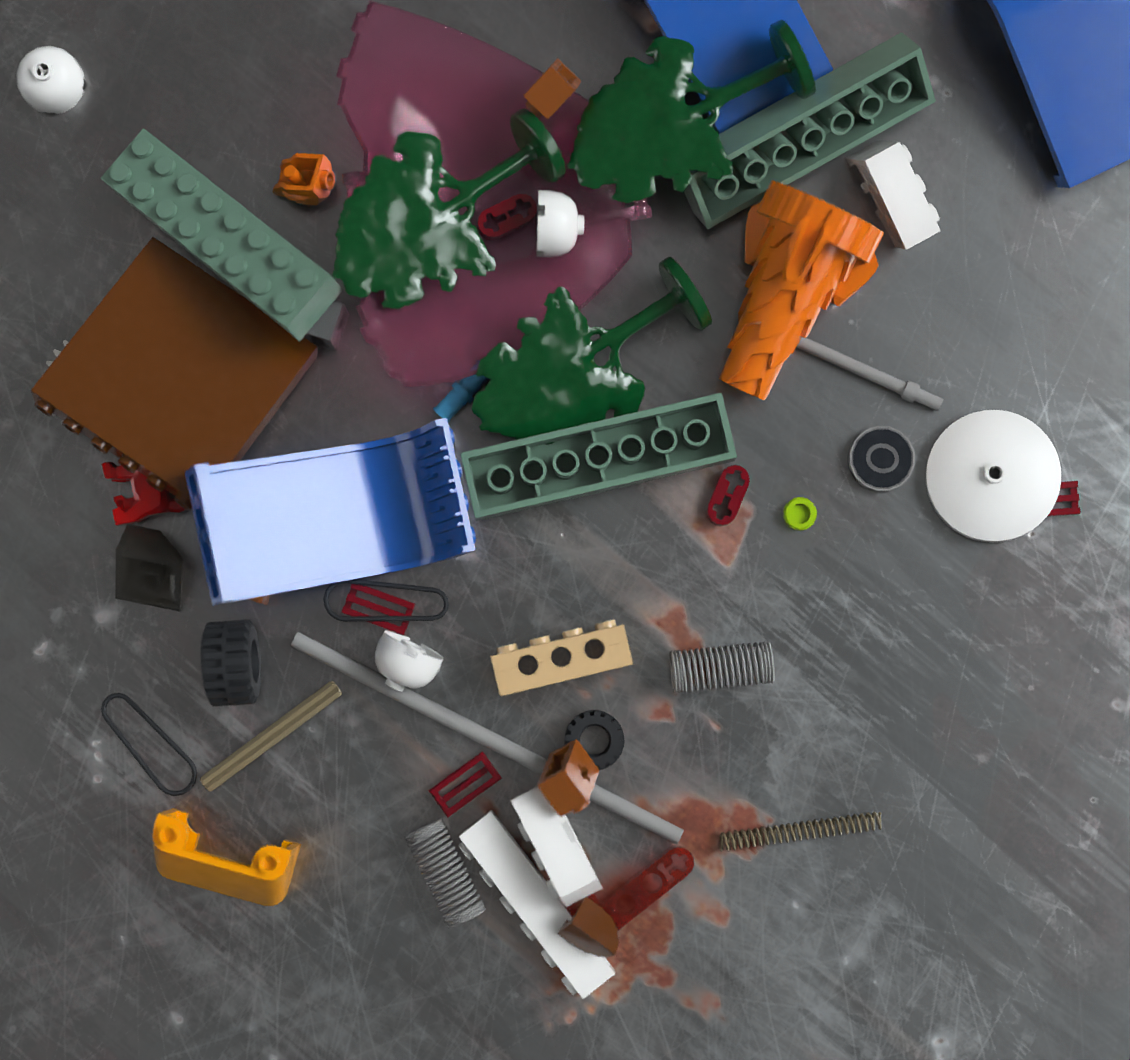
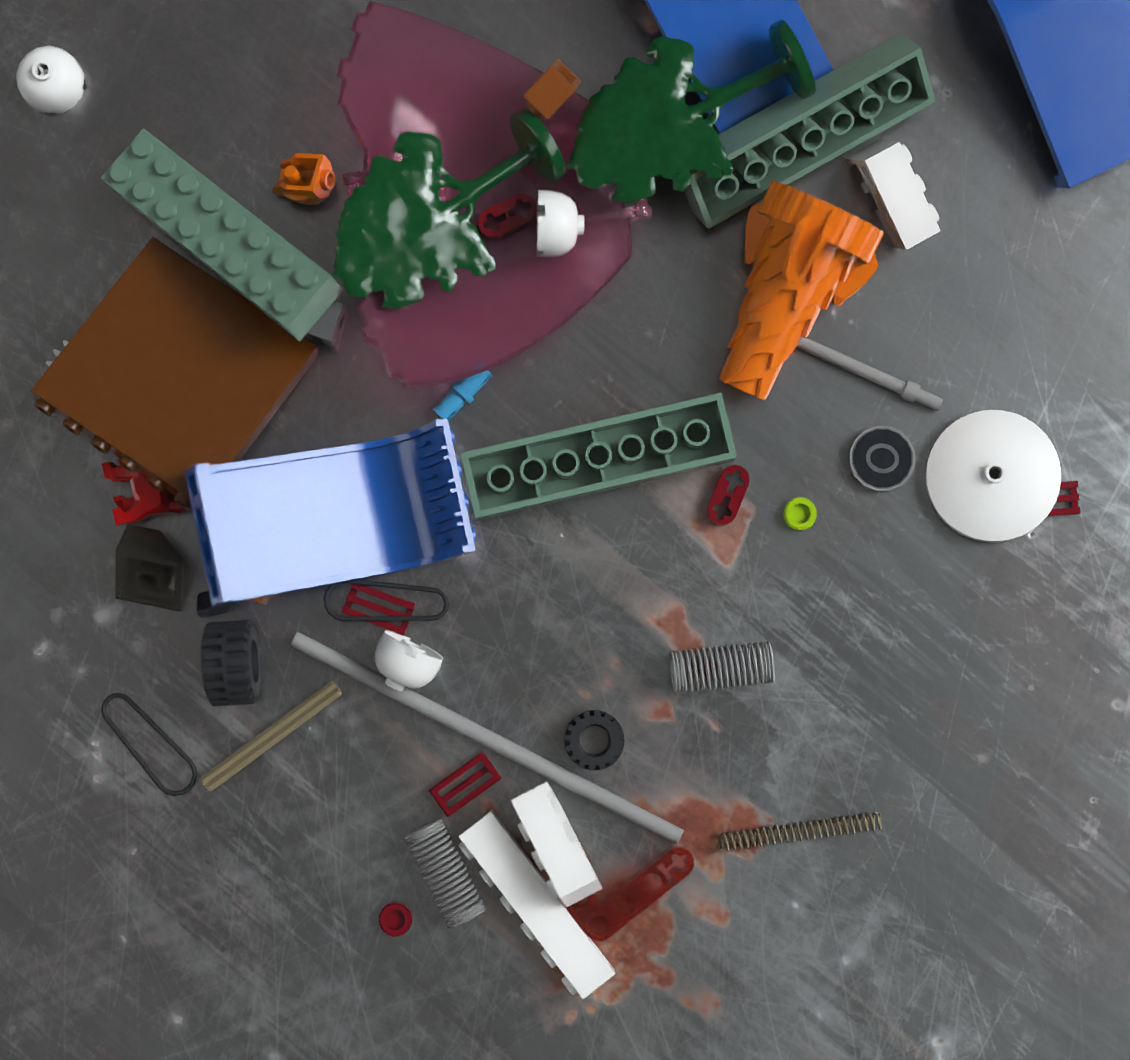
light orange windscreen [152,808,301,906] -> none
dark green plant [471,257,712,445] -> none
tan brick [491,620,633,696] -> none
dark orange brick [537,739,599,817] -> none
reddish brown brick [558,897,619,957] -> none
none -> black slope [197,591,236,618]
none -> dark red tile [379,901,413,937]

